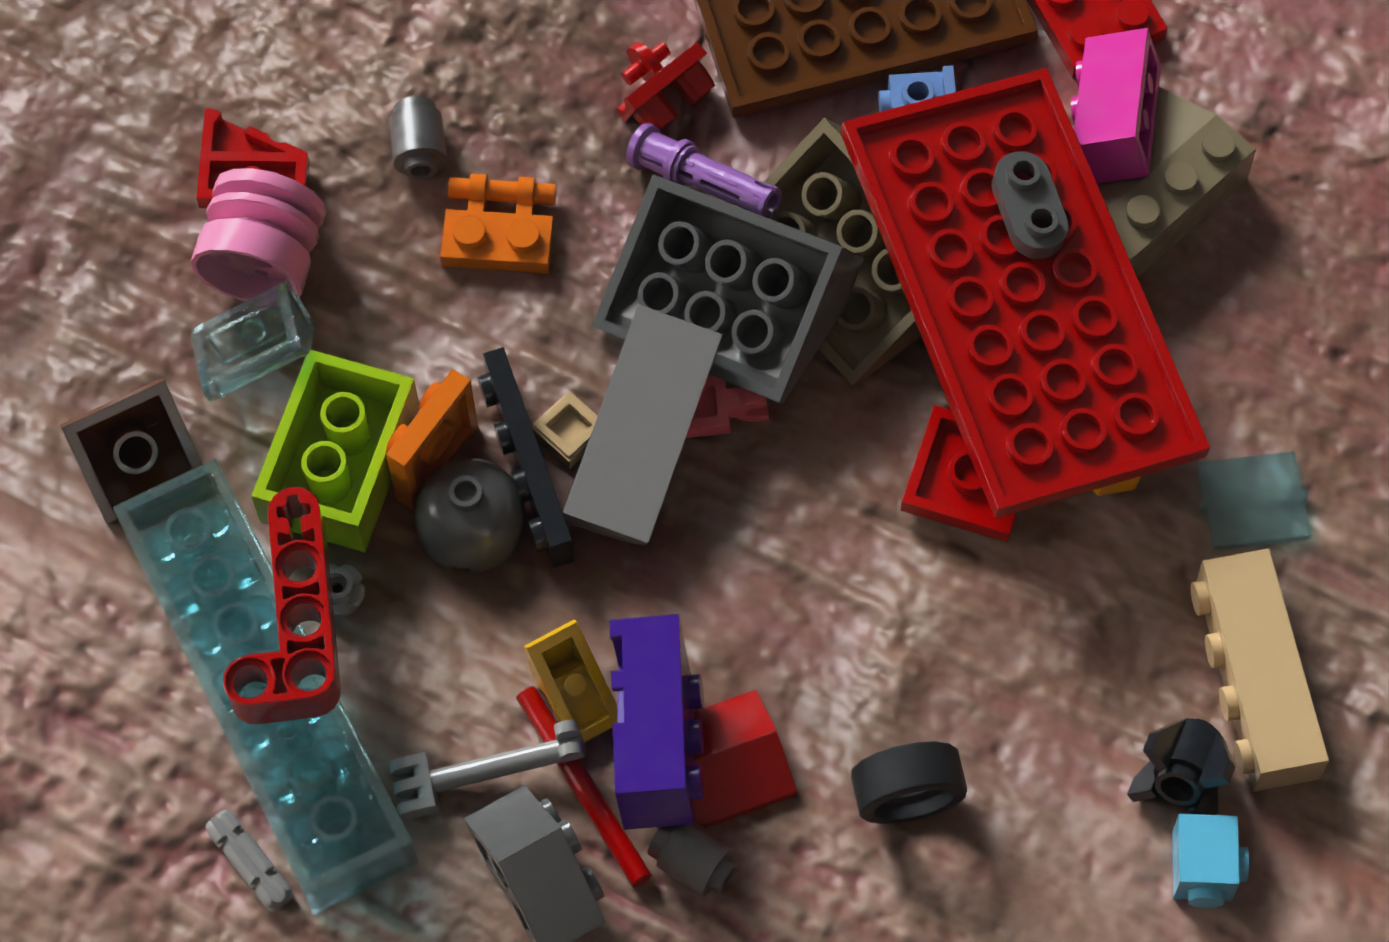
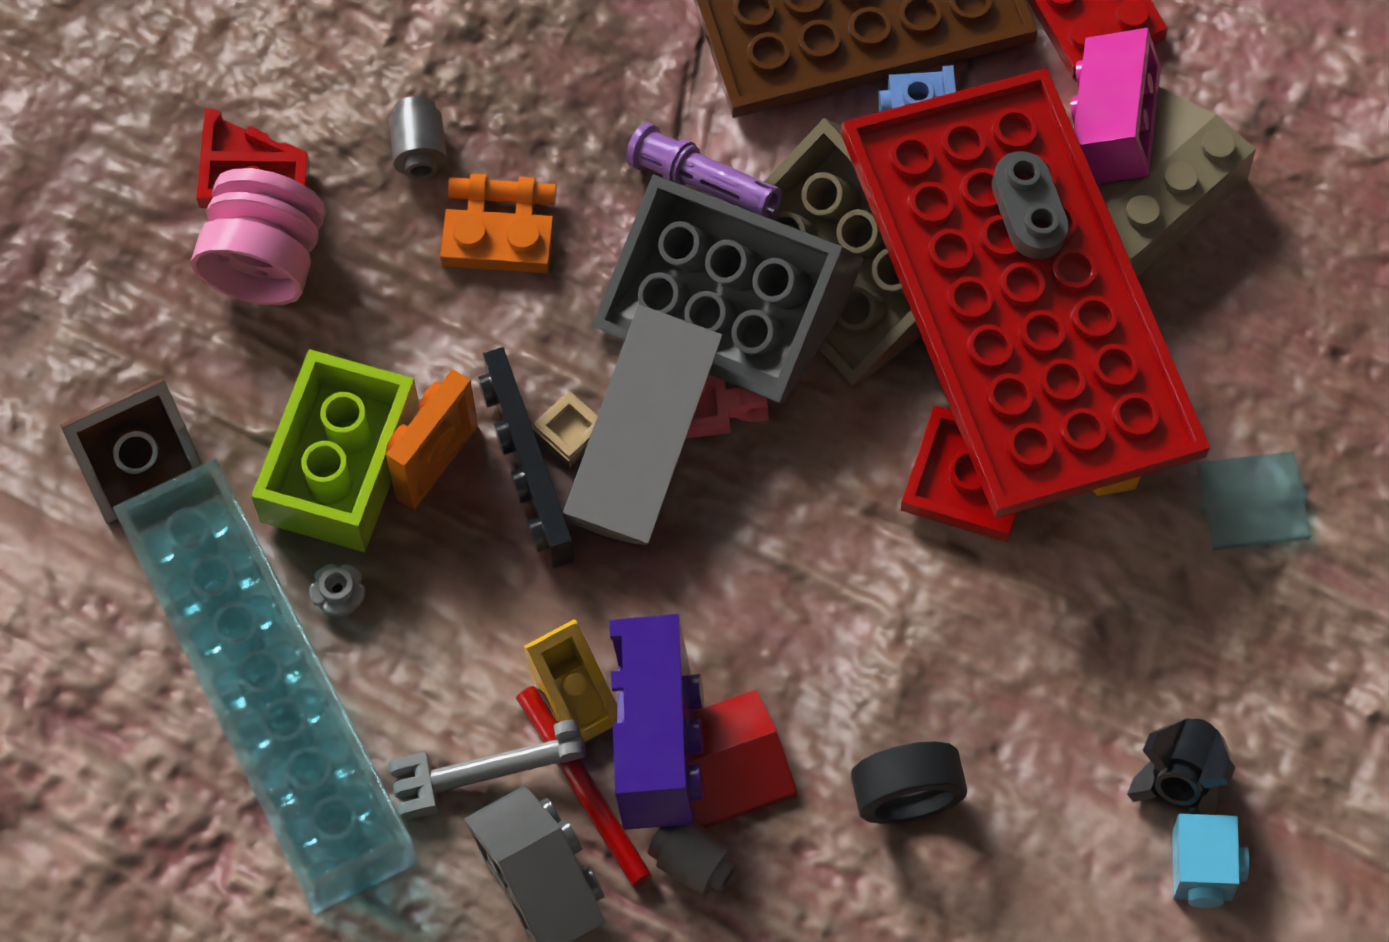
clear light blue tile [191,280,316,402] -> none
light grey axle [206,809,294,912] -> none
red beam [223,487,341,724] -> none
dark grey cylinder [414,458,526,572] -> none
red hips [615,41,716,131] -> none
tan brick [1191,548,1329,792] -> none

